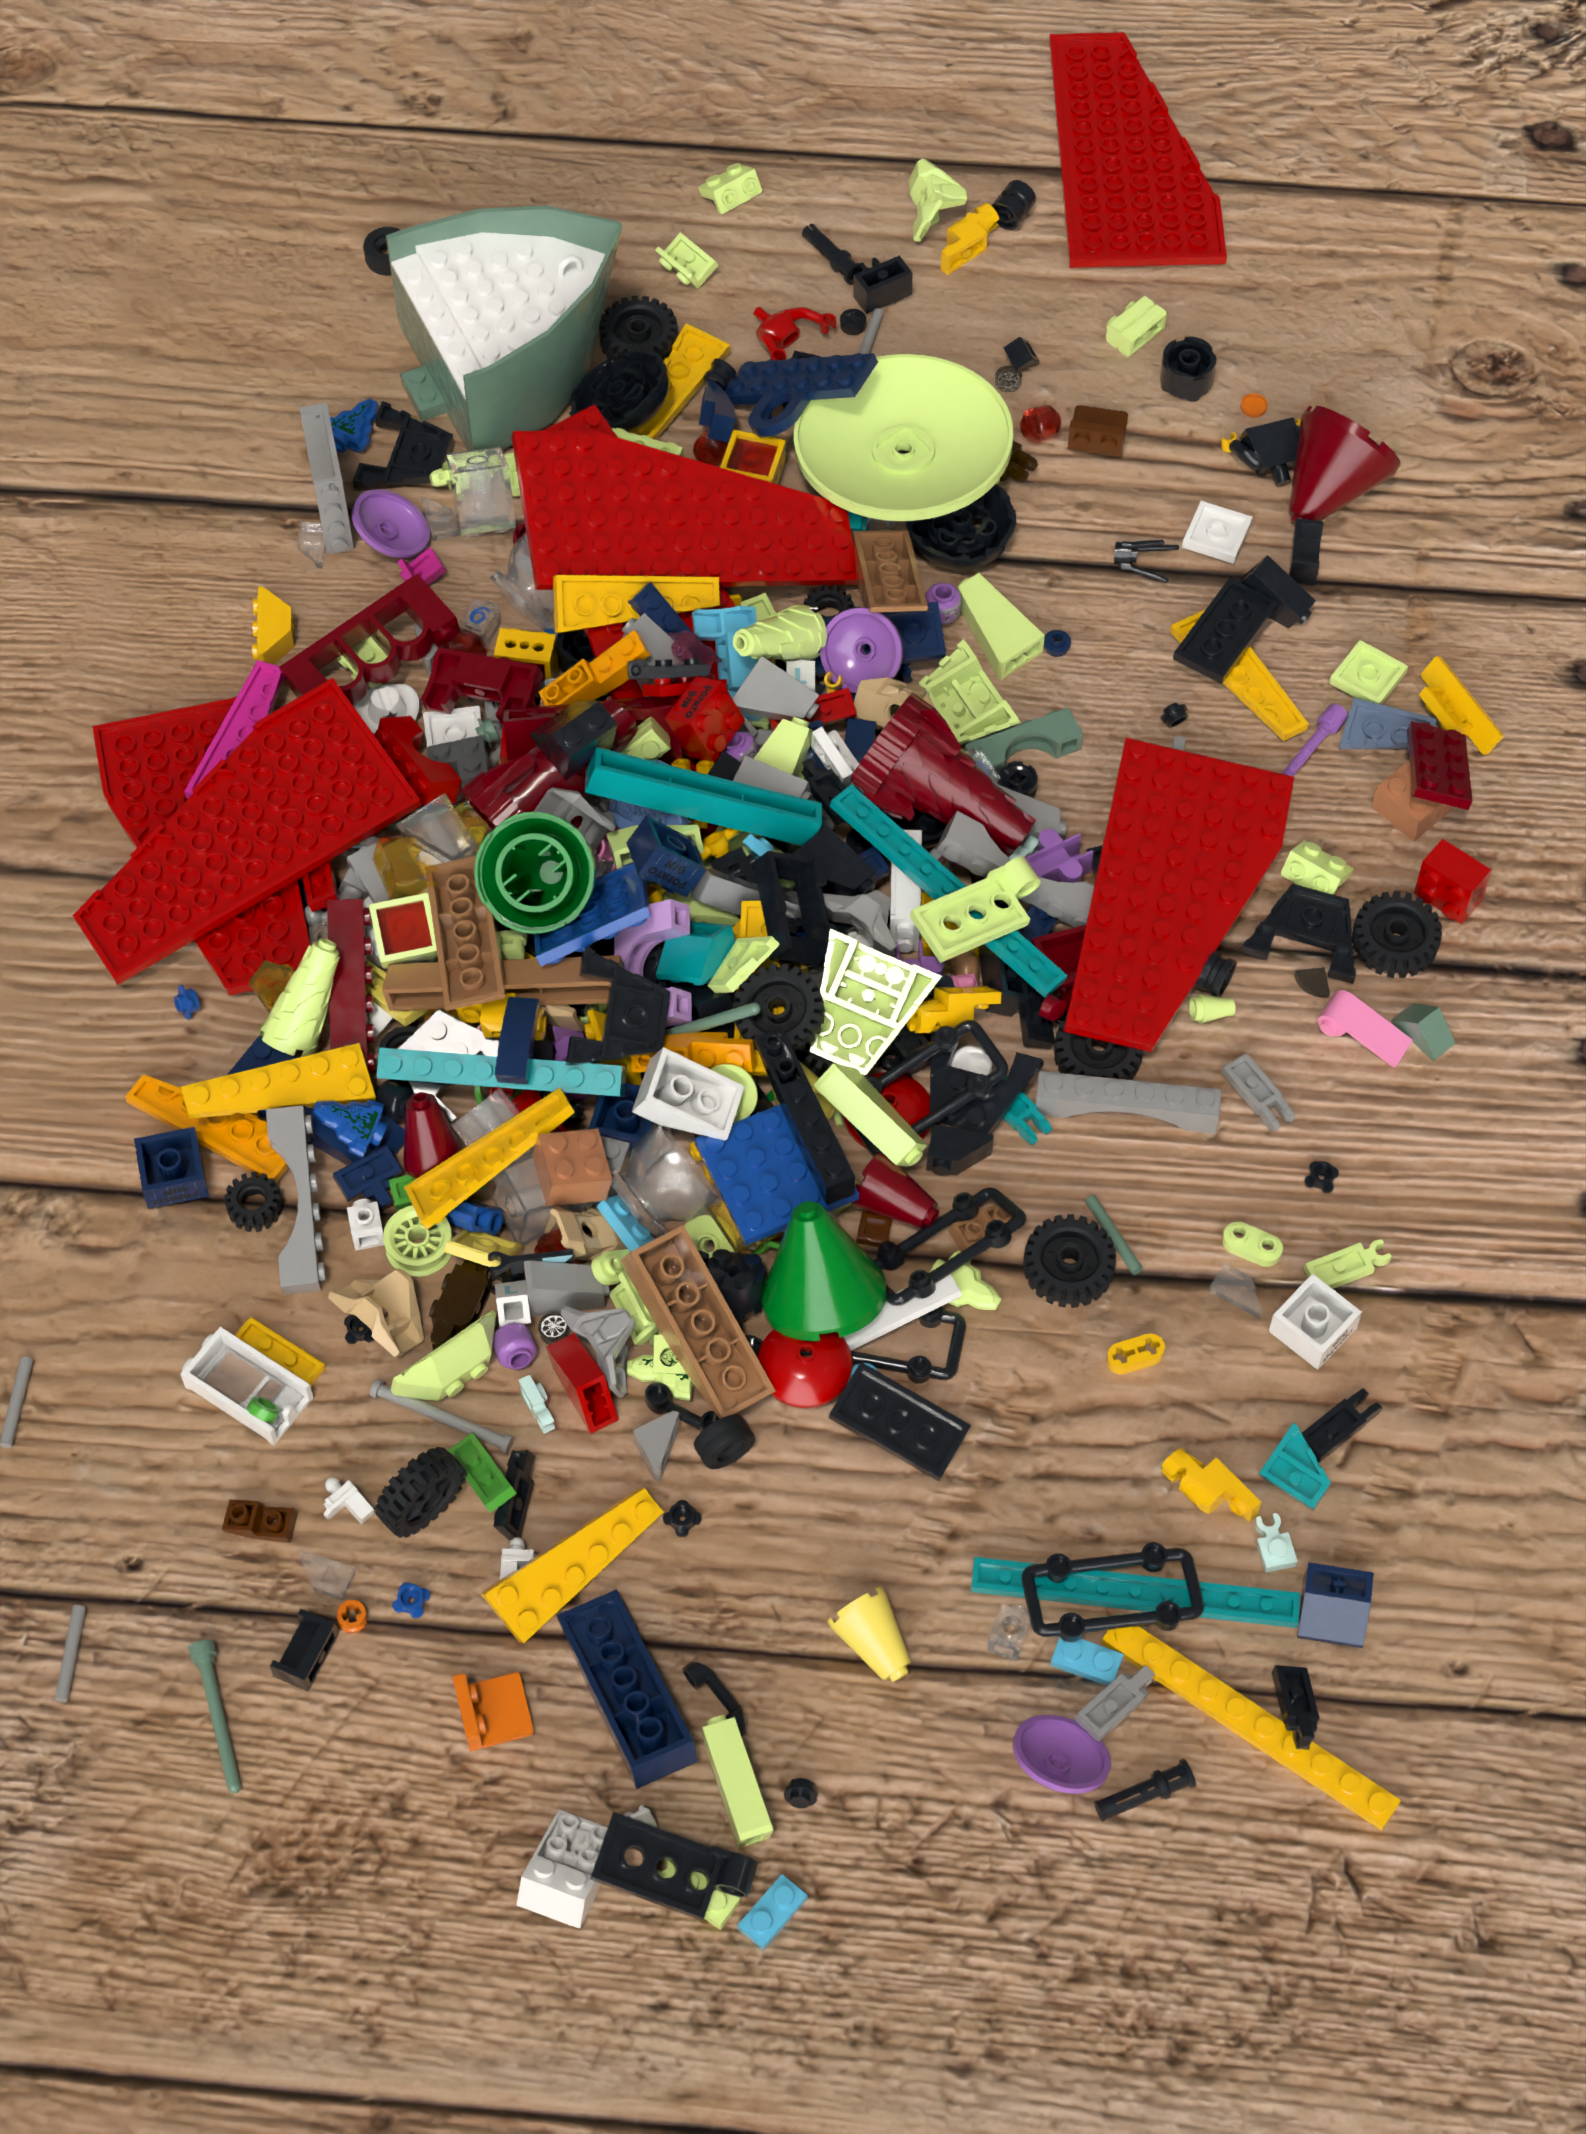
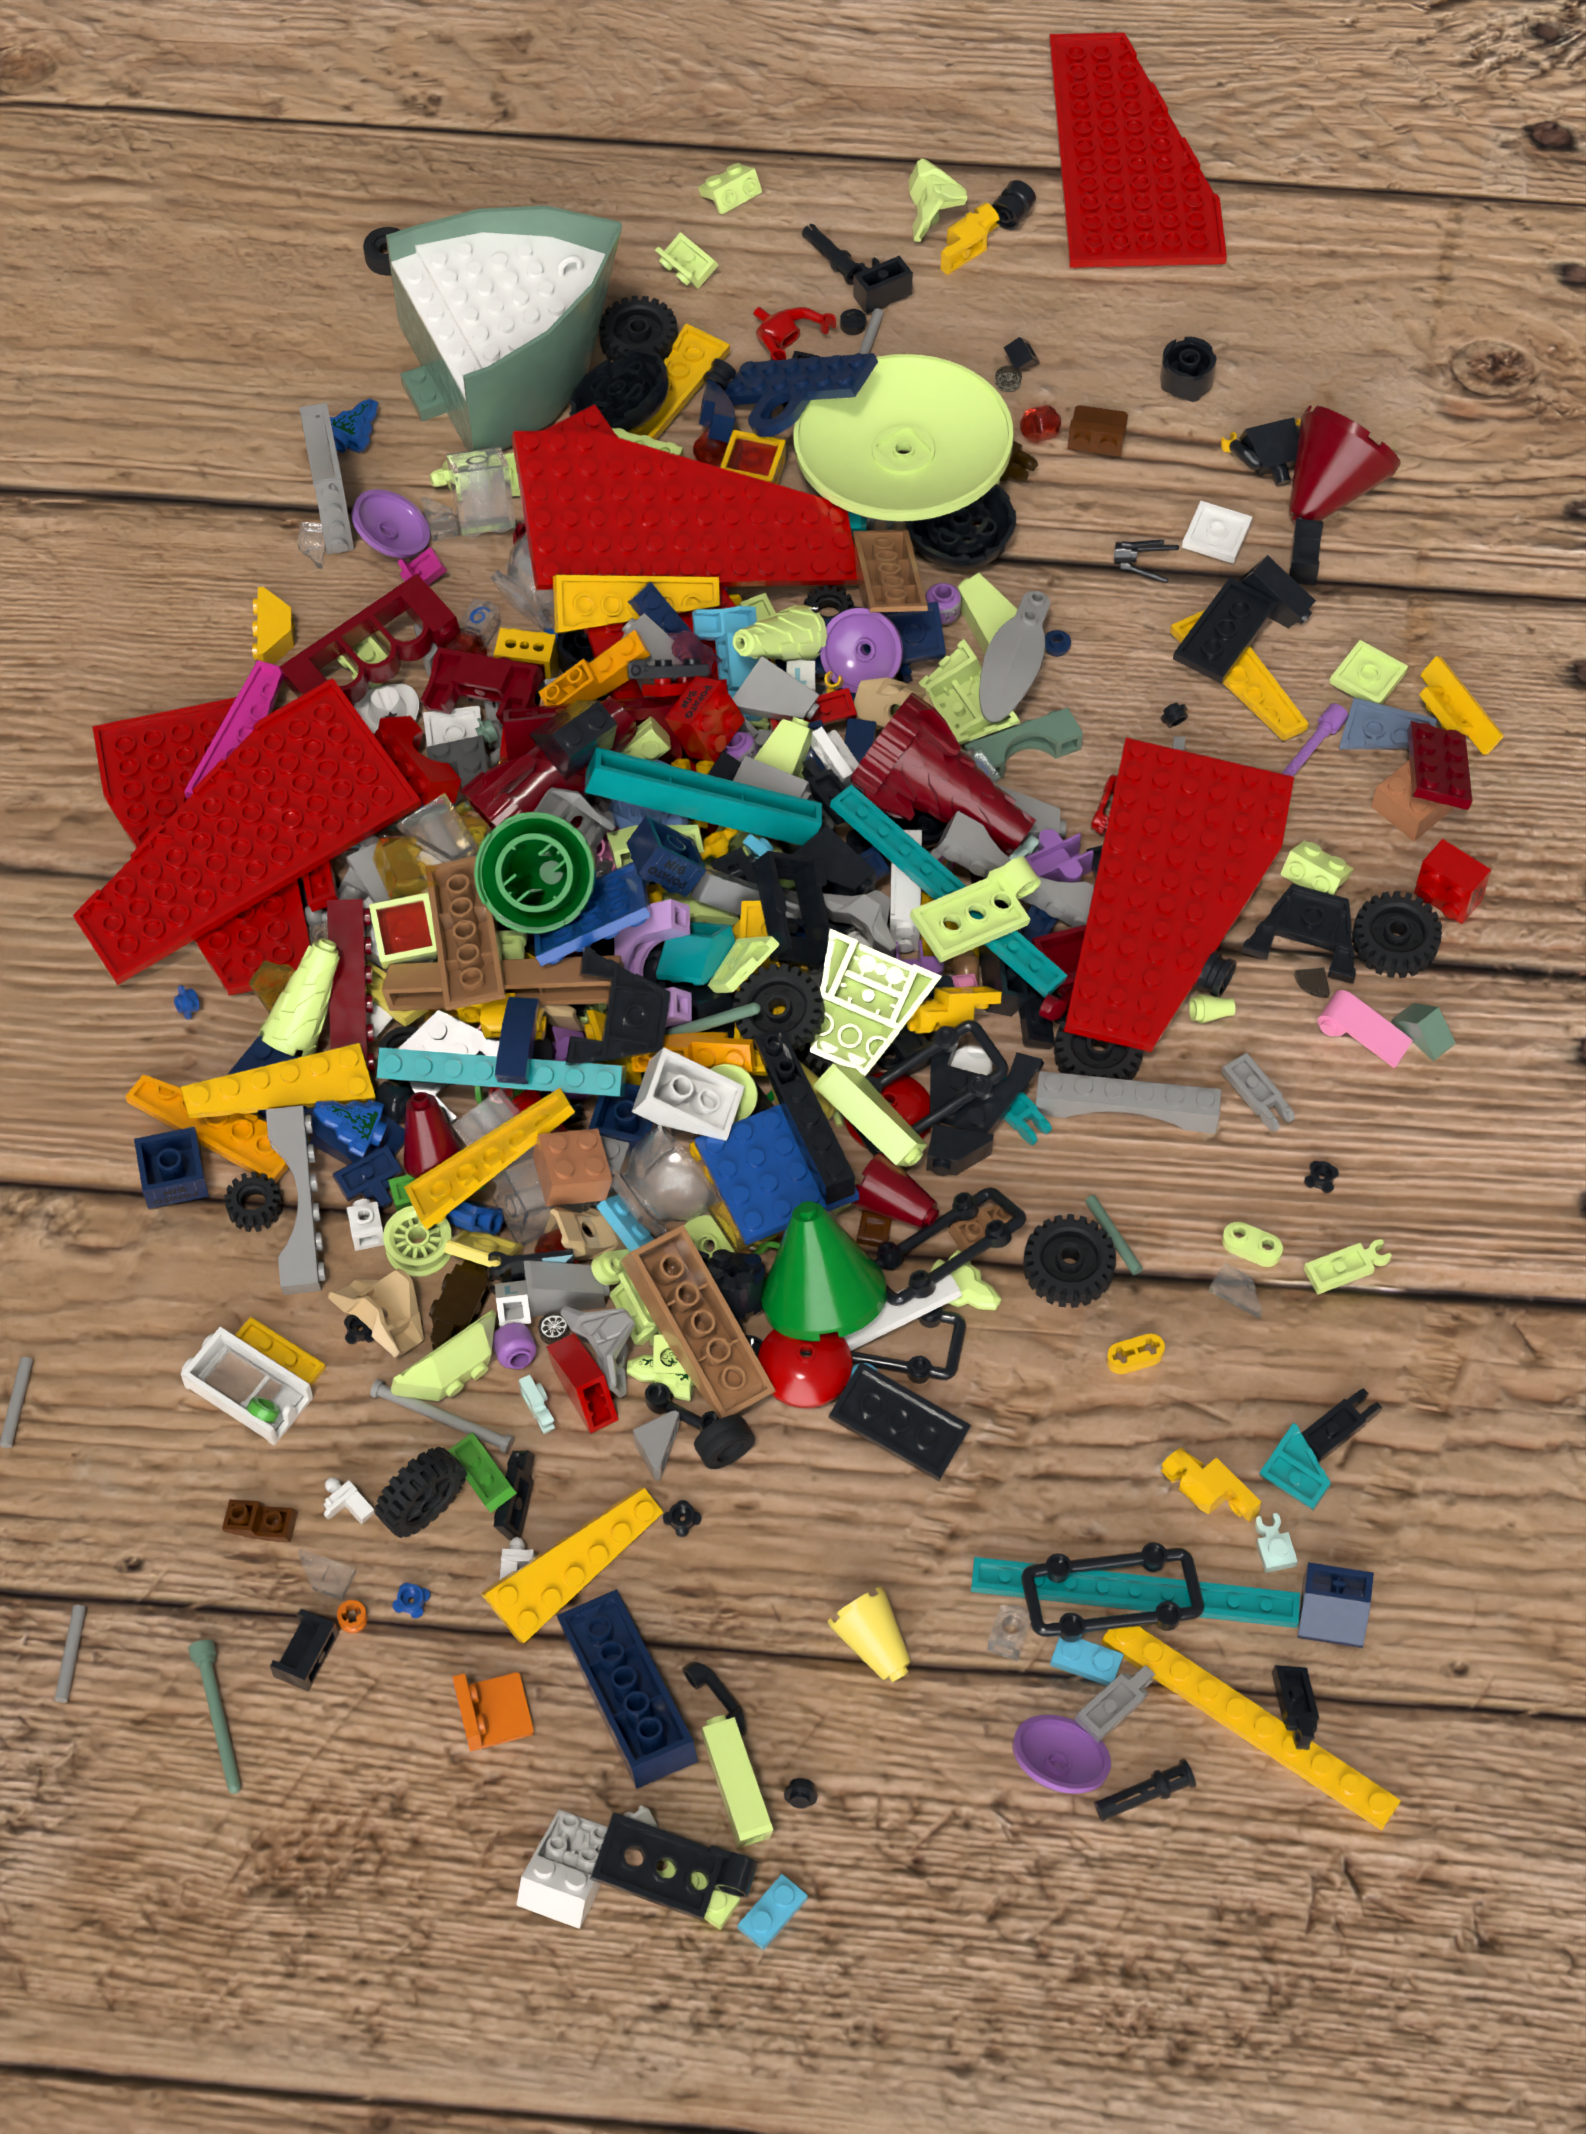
black wing [352,401,454,489] -> none
black wheel [997,761,1038,798] -> none
yellowish green brick [1106,296,1167,357] -> none
orange piece [1240,393,1268,417] -> none
white brick [1269,1274,1362,1370] -> none
none -> light grey plant [979,591,1050,723]
none -> red piece [1090,774,1117,835]

